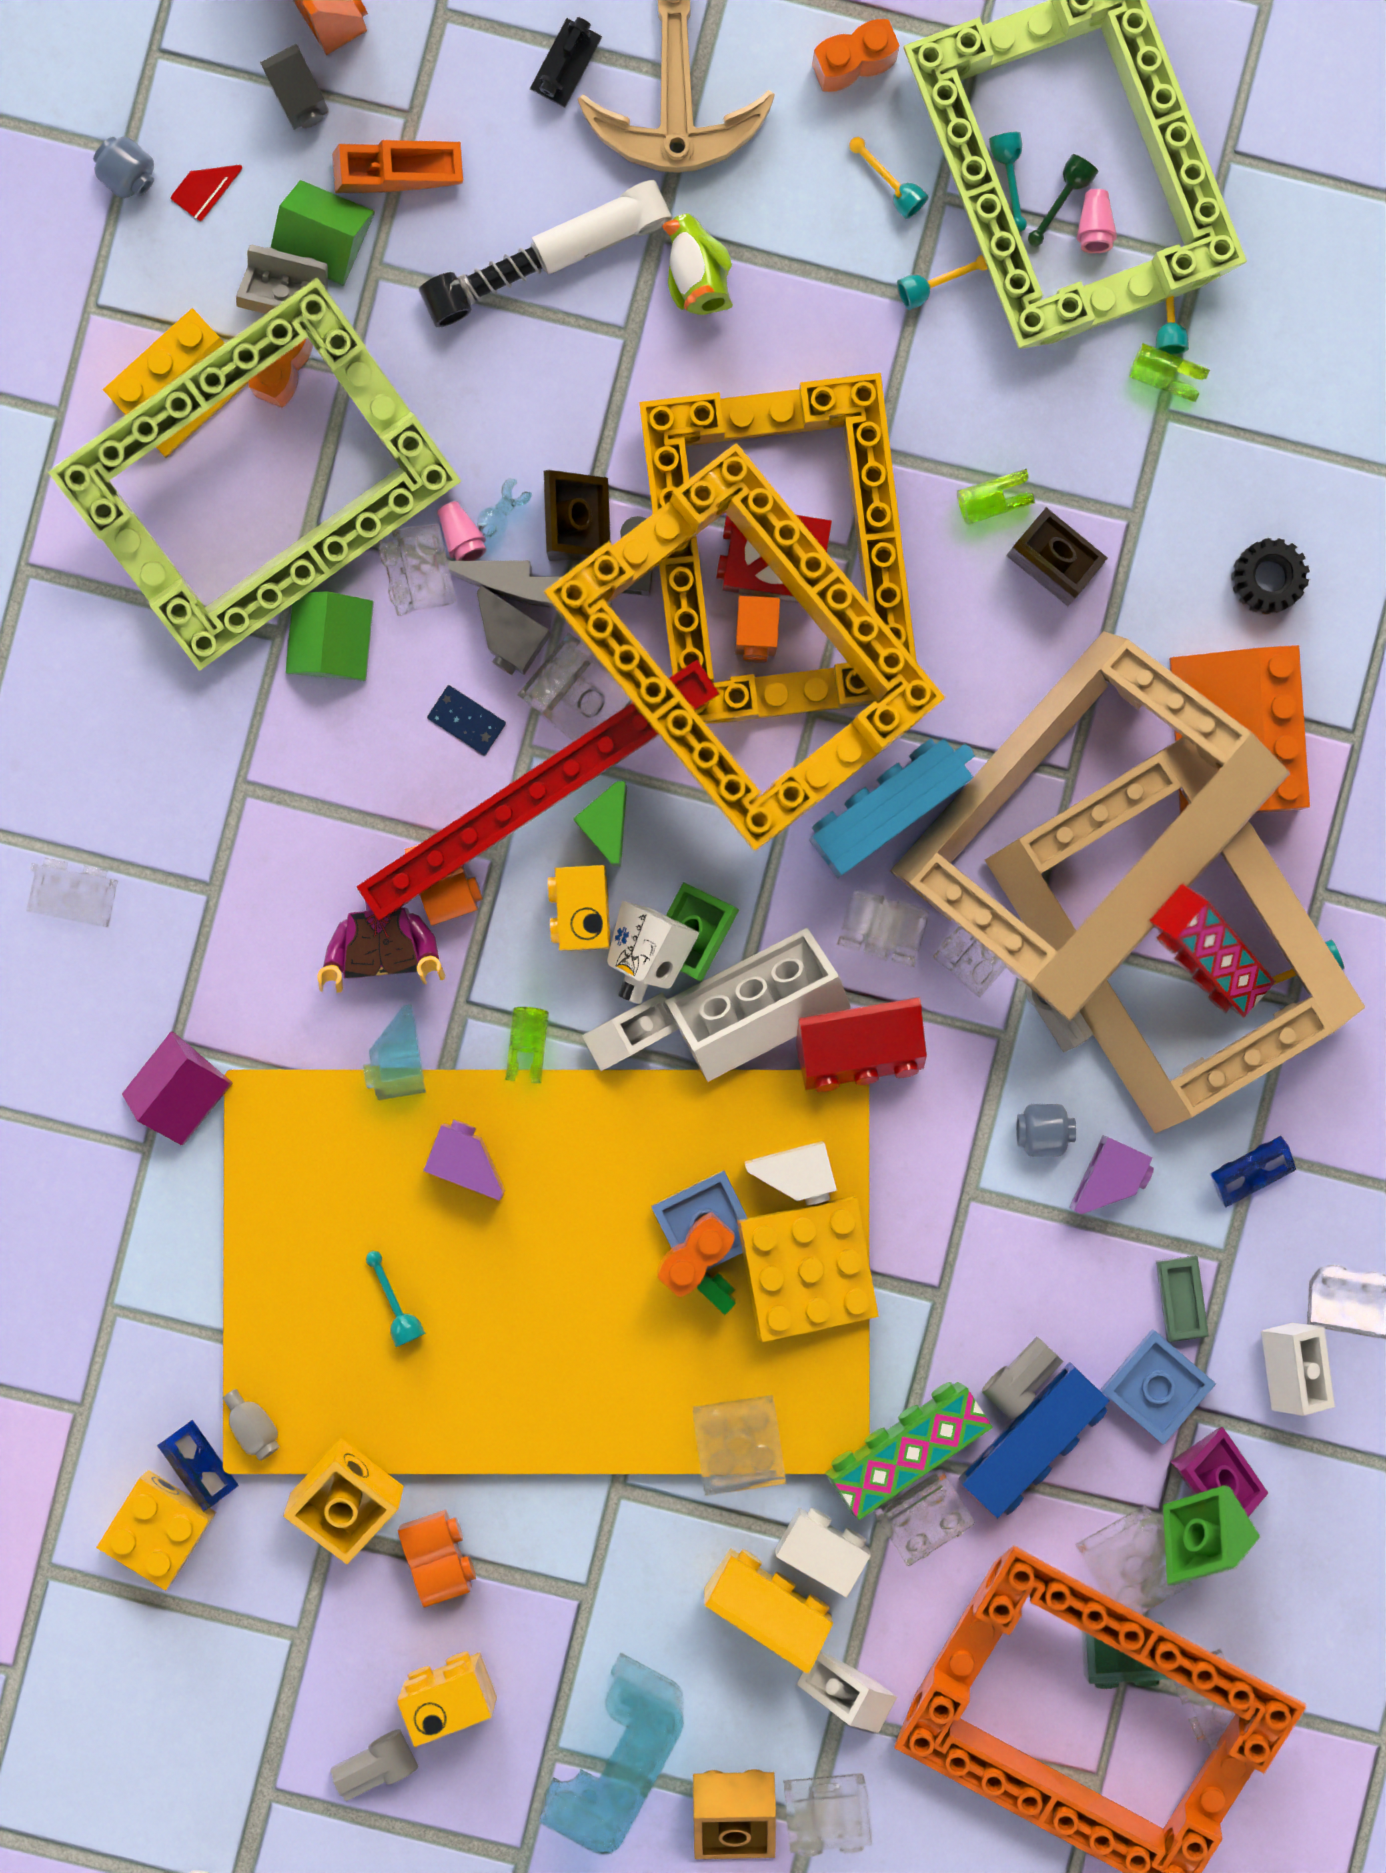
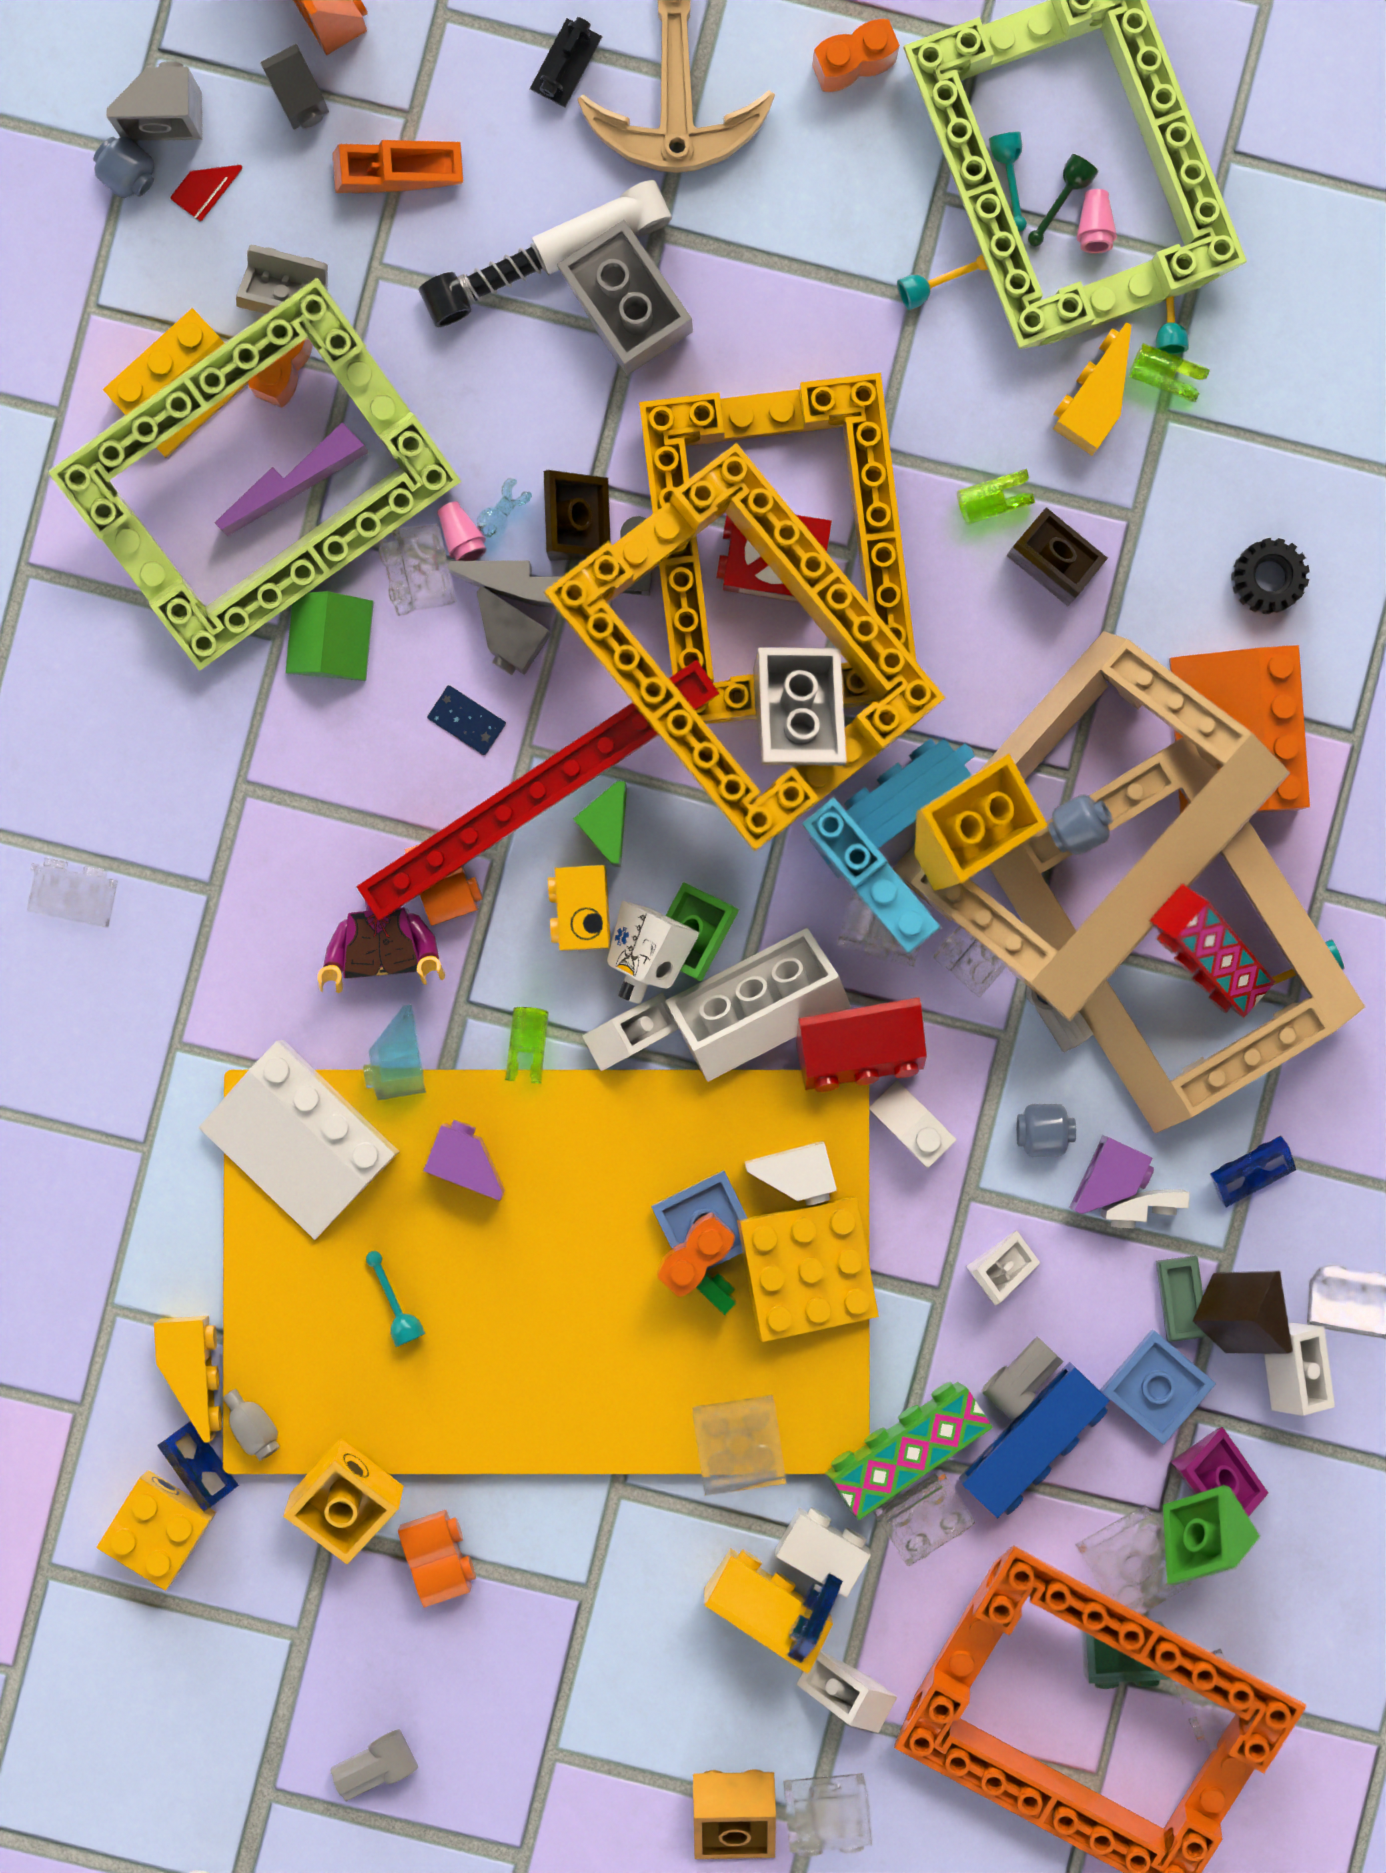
magenta slope [122,1032,233,1145] -> none
bright green slope [271,180,375,286] -> none
yellow brick [397,1651,497,1747] -> none
clear slope [517,633,632,742] -> none
clear light blue windscreen [539,1652,684,1854] -> none
lime animal [662,213,733,315] -> none
orange brick [735,596,780,663] -> none
hinge [849,137,929,219] -> none
none -> light grey slope [106,61,202,141]
none -> yellow slope [154,1316,222,1443]
none -> white slope [198,1040,400,1240]
none -> medium lavender slope [214,422,369,536]
none -> light grey slope [557,220,693,376]
none -> light grey slope [753,647,846,765]
none -> clear blue piece [787,1573,843,1663]
none -> medium azure slope [802,797,940,954]
none -> white slope [869,1080,957,1168]
none -> yellow slope [915,754,1048,891]
none -> white slope [966,1231,1040,1305]
none -> sand blue head [1048,795,1113,856]
none -> yellow slope [1053,322,1132,456]
none -> white slope [1101,1189,1190,1228]
none -> dark brown slope [1193,1271,1293,1354]

